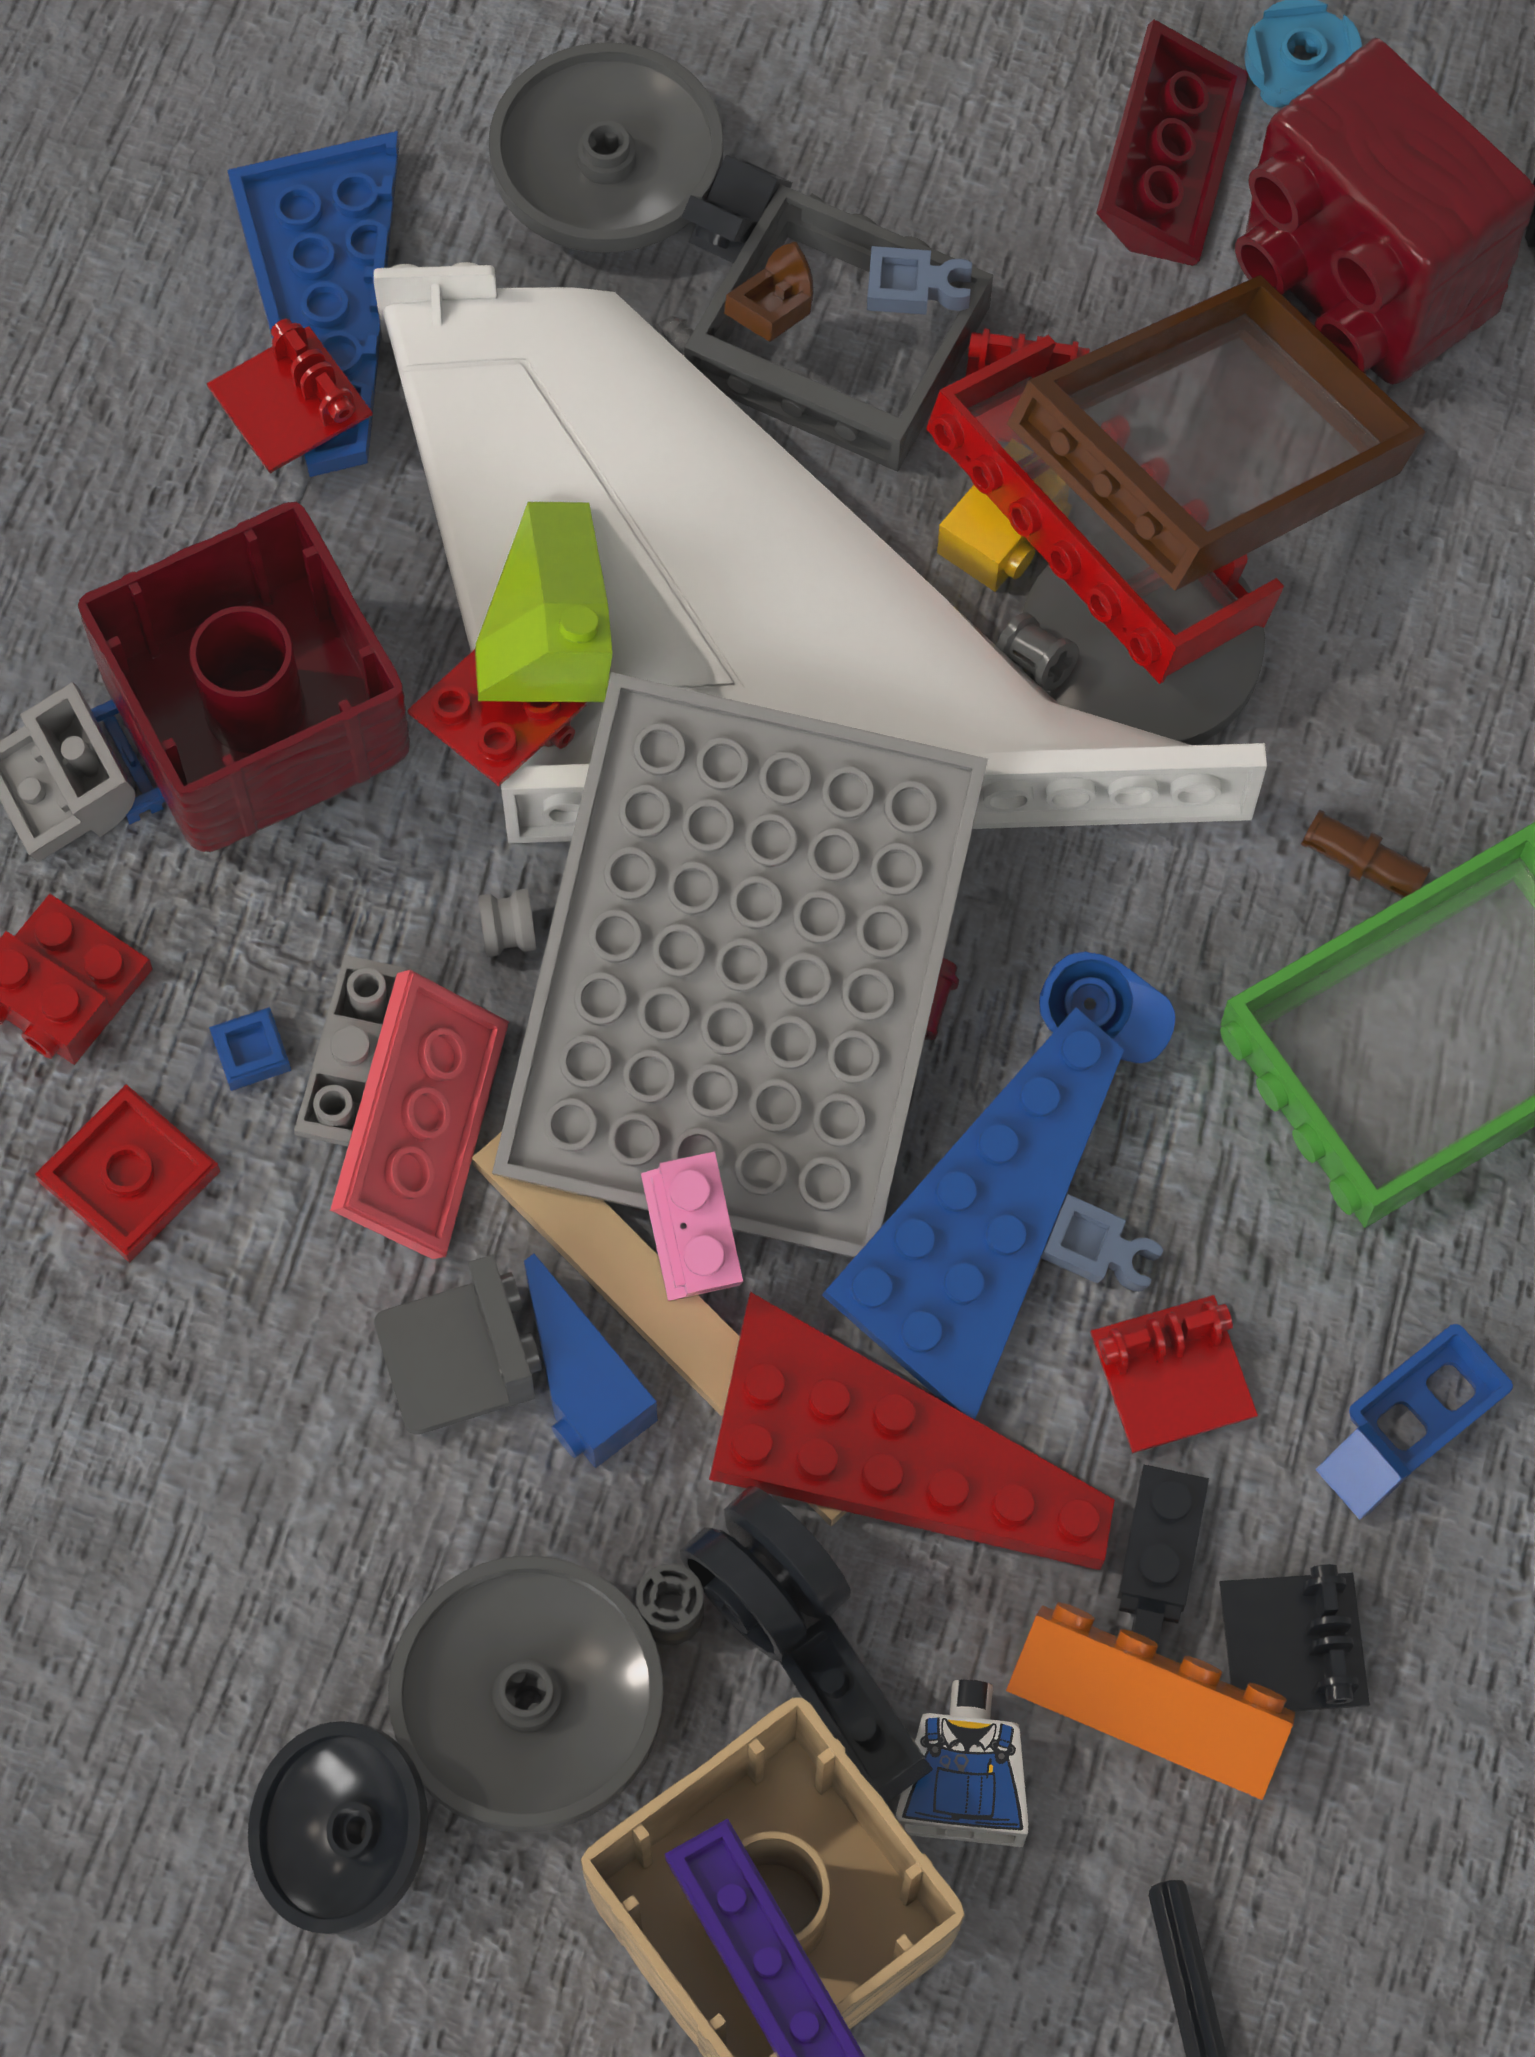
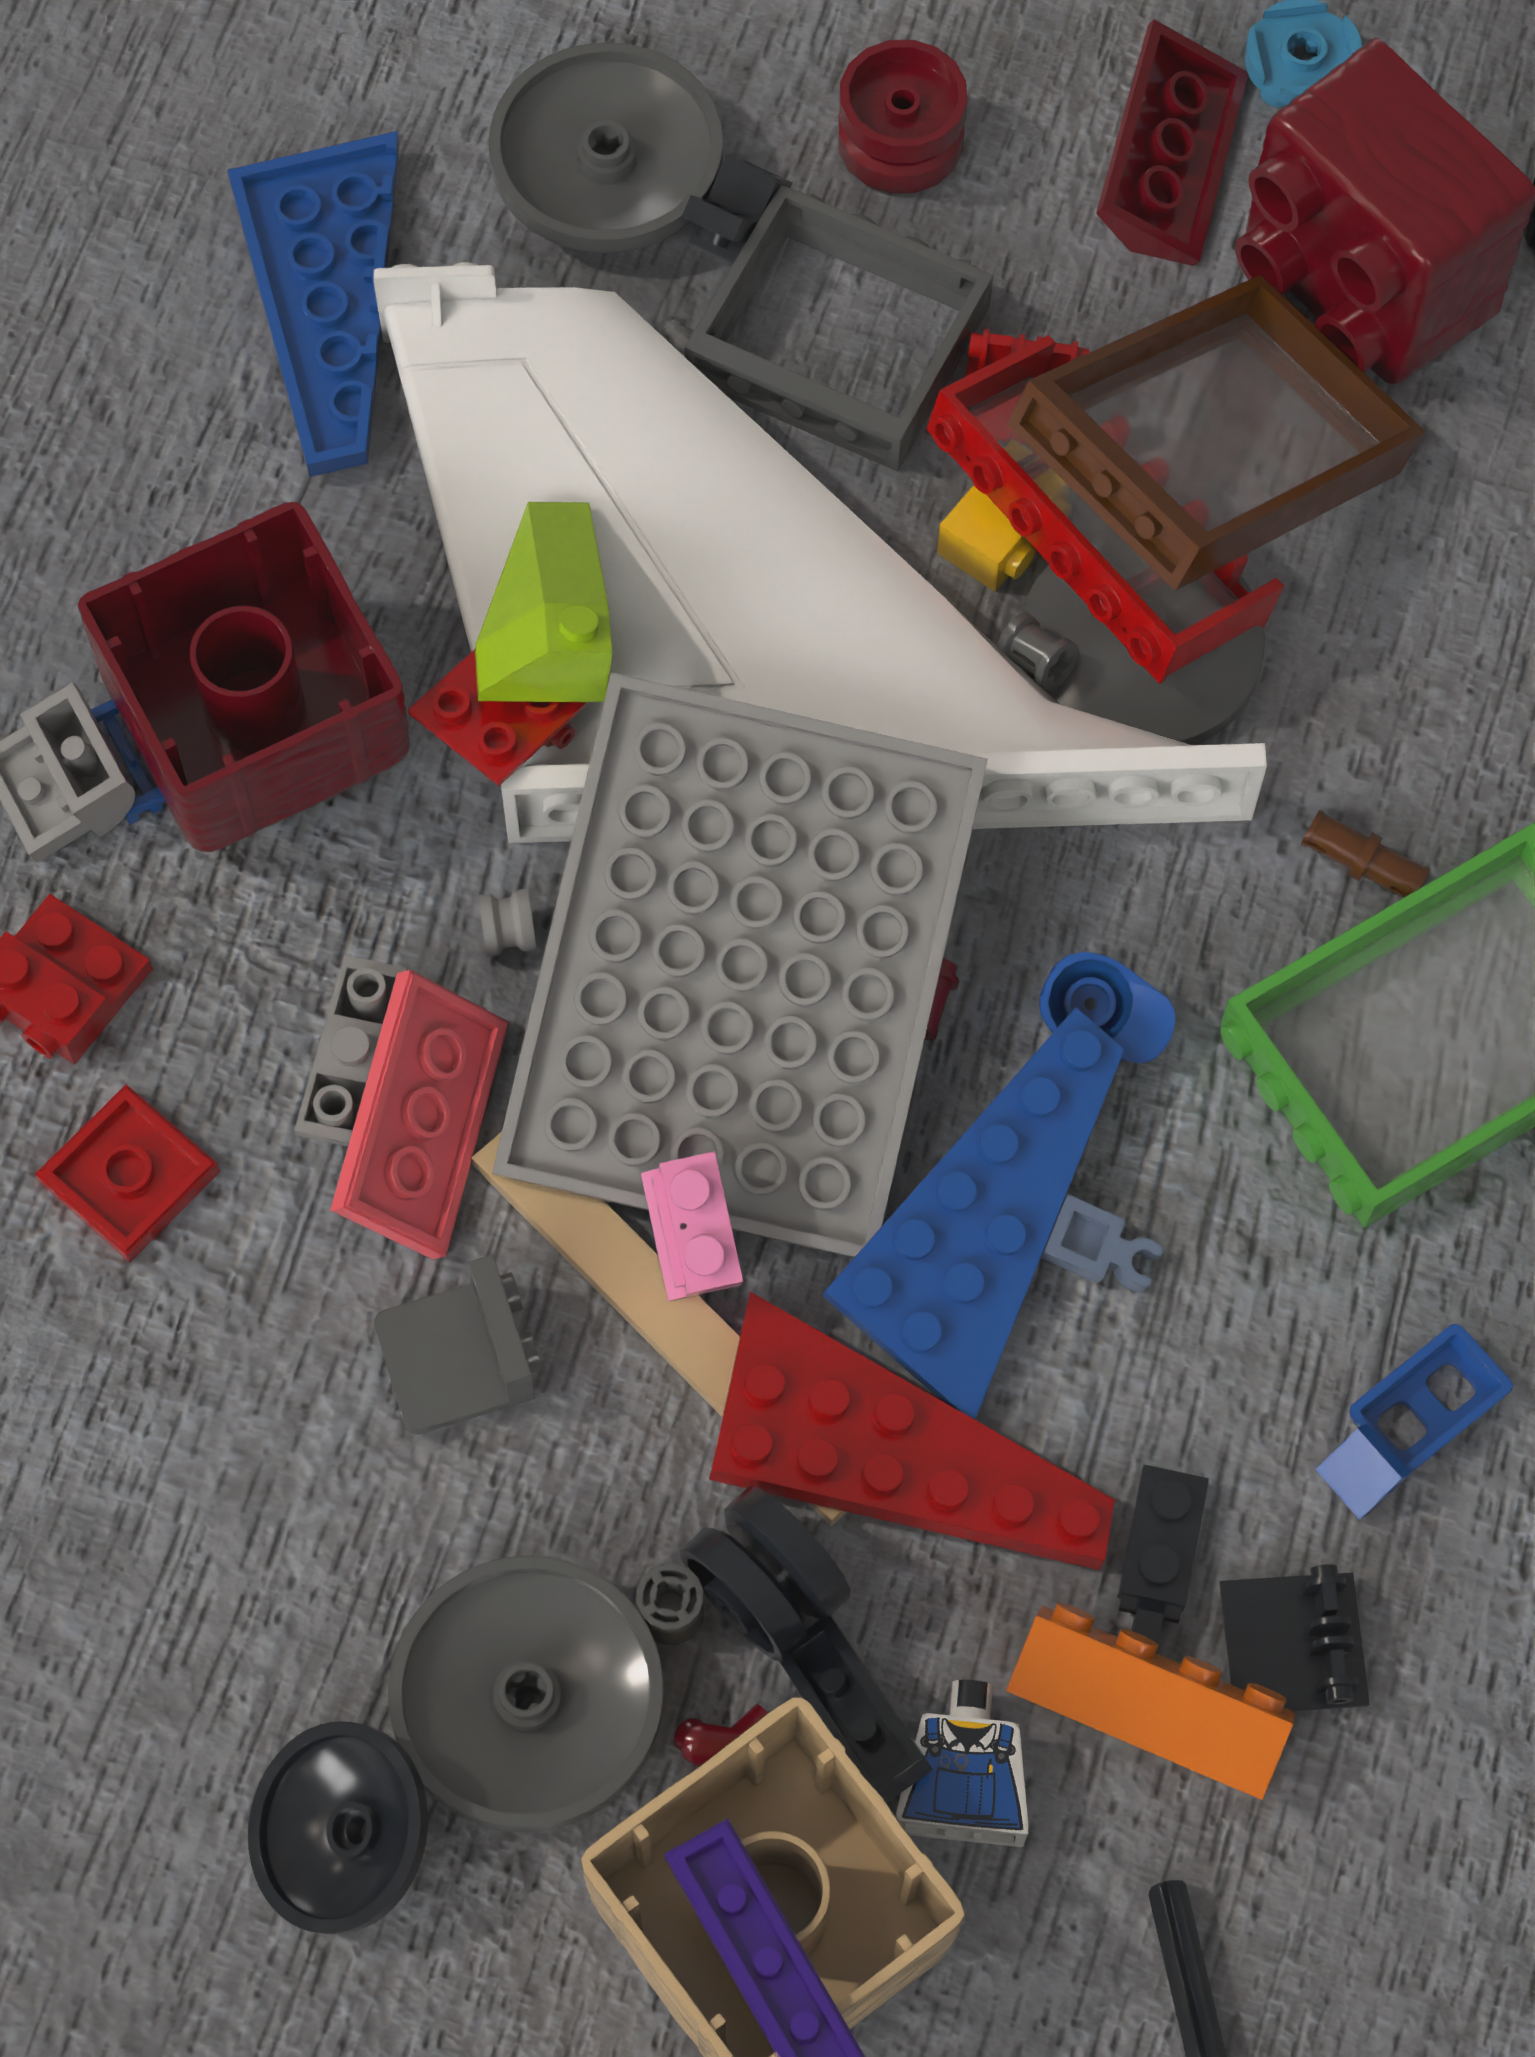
red hinge [206,318,373,473] -> none
blue tile [209,1007,292,1091] -> none
blue slope [524,1253,658,1468] -> none
reddish brown plate [724,242,814,342] -> none
sand blue plate [867,246,972,315] -> none
red hinge [1090,1295,1258,1454] -> none
none -> dark red arm [674,1704,768,1767]
none -> dark red wheel [838,40,967,193]

